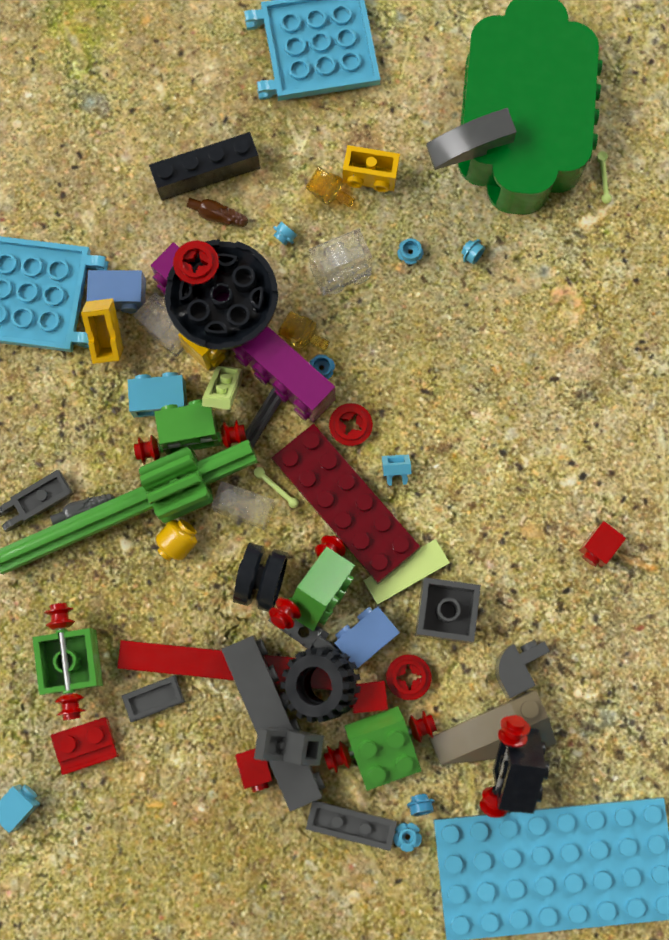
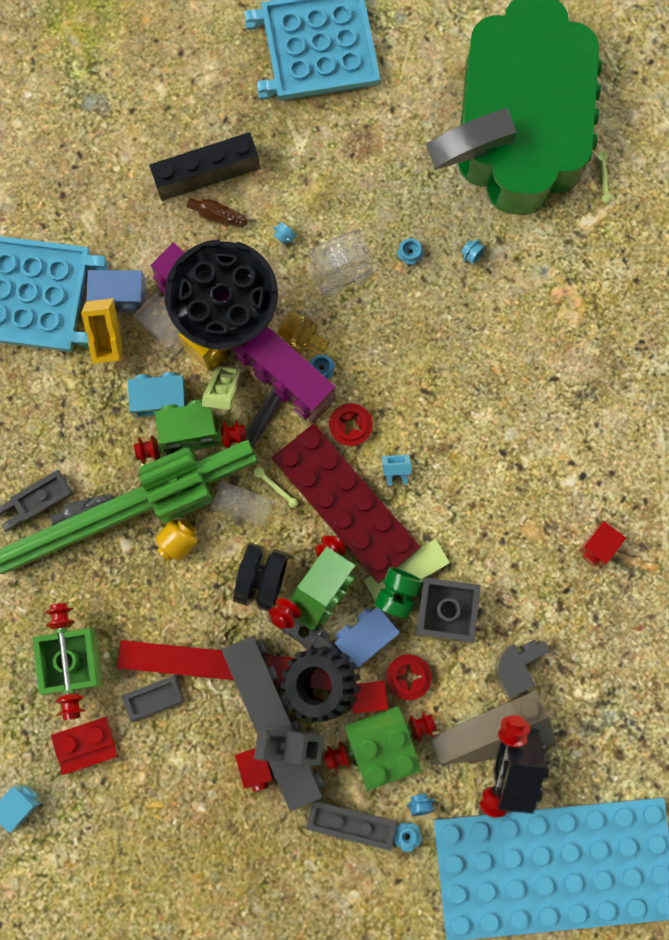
red gear [173,240,219,286] -> none
clear yellow piece [305,166,355,208] -> none
yellow brick [343,145,400,192] -> none
none -> green wheel [374,567,423,618]

